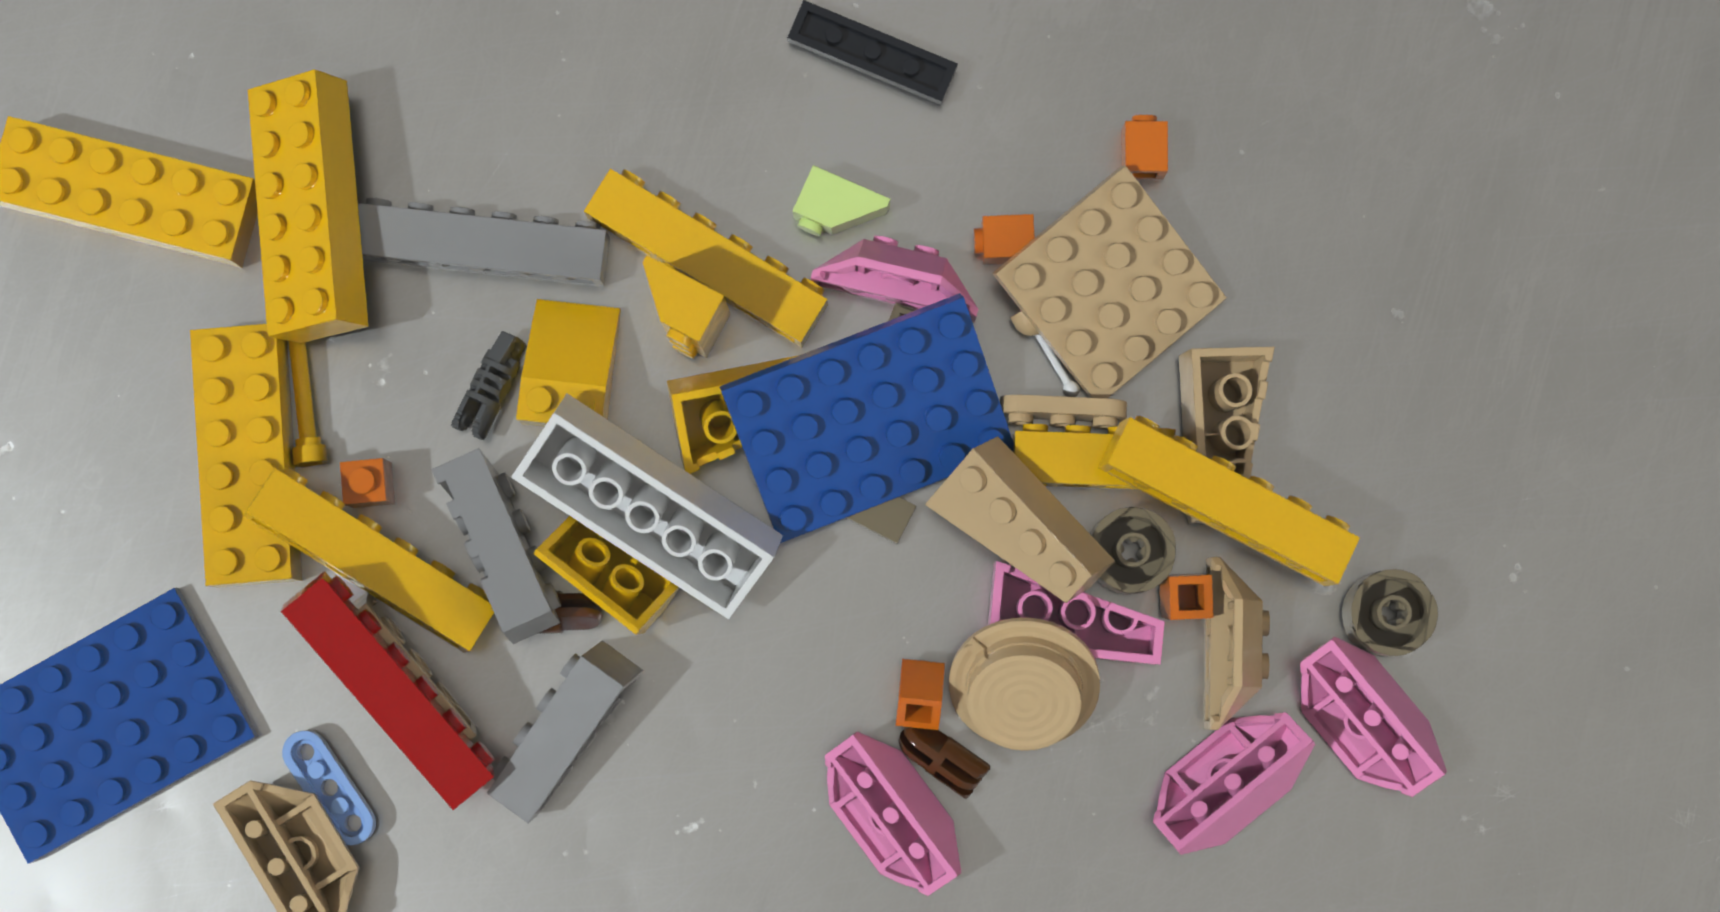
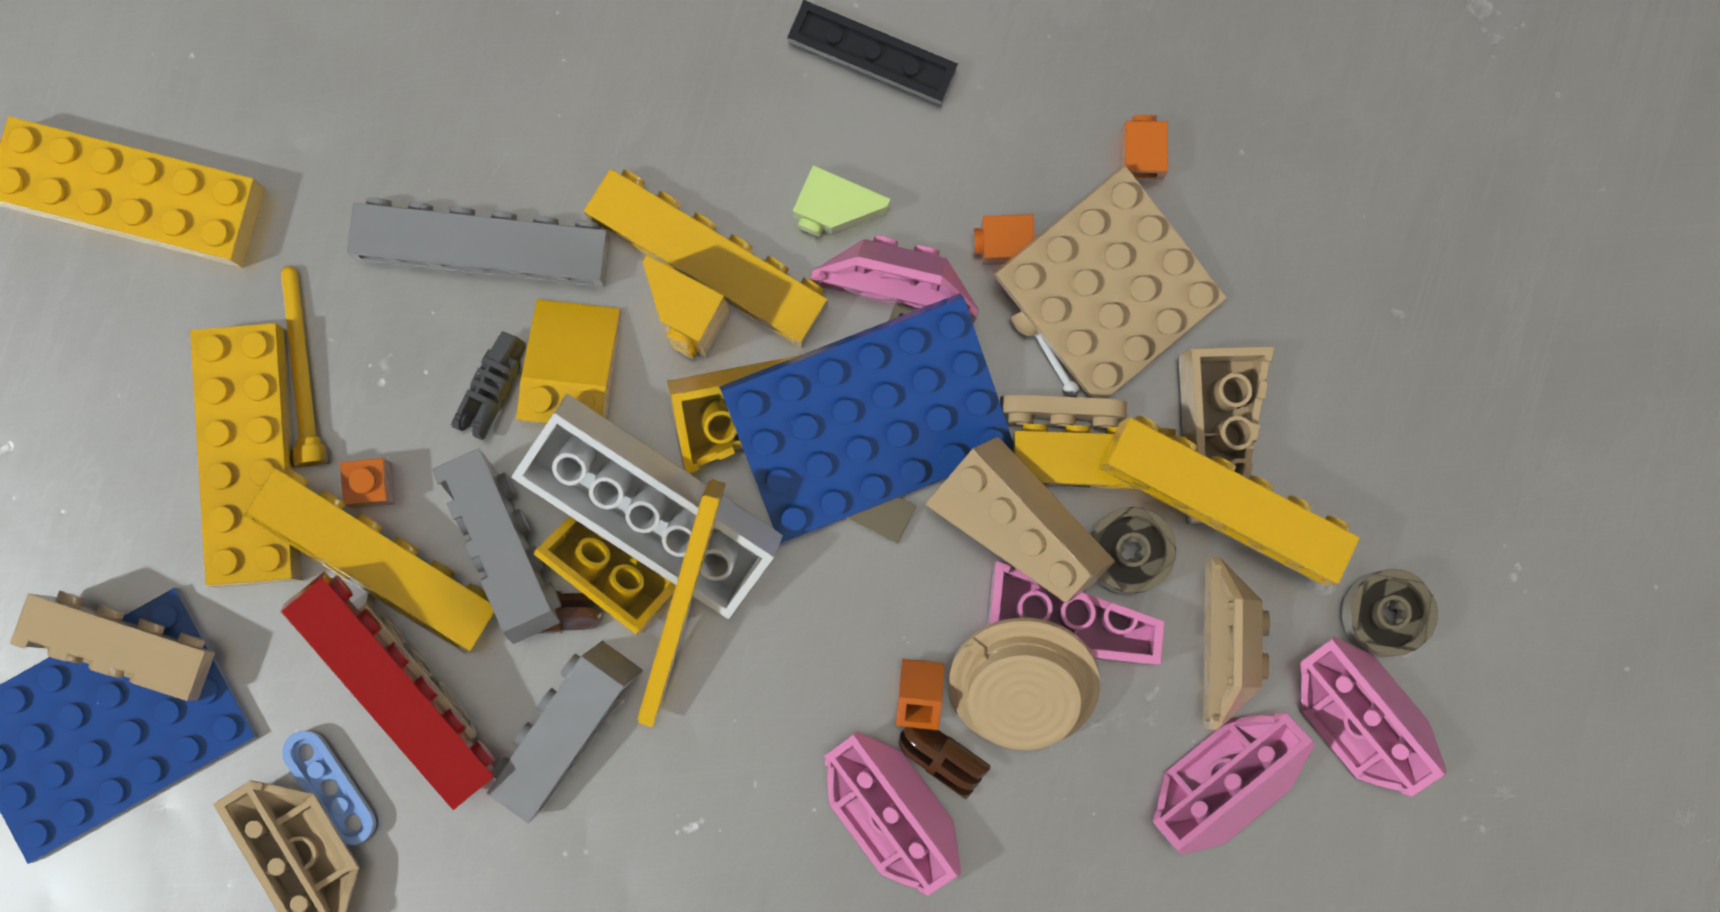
yellow brick [248,69,369,343] -> none
orange brick [1159,573,1214,620] -> none
none -> tan wedge [10,591,215,701]
none -> yellow tile [637,479,727,728]

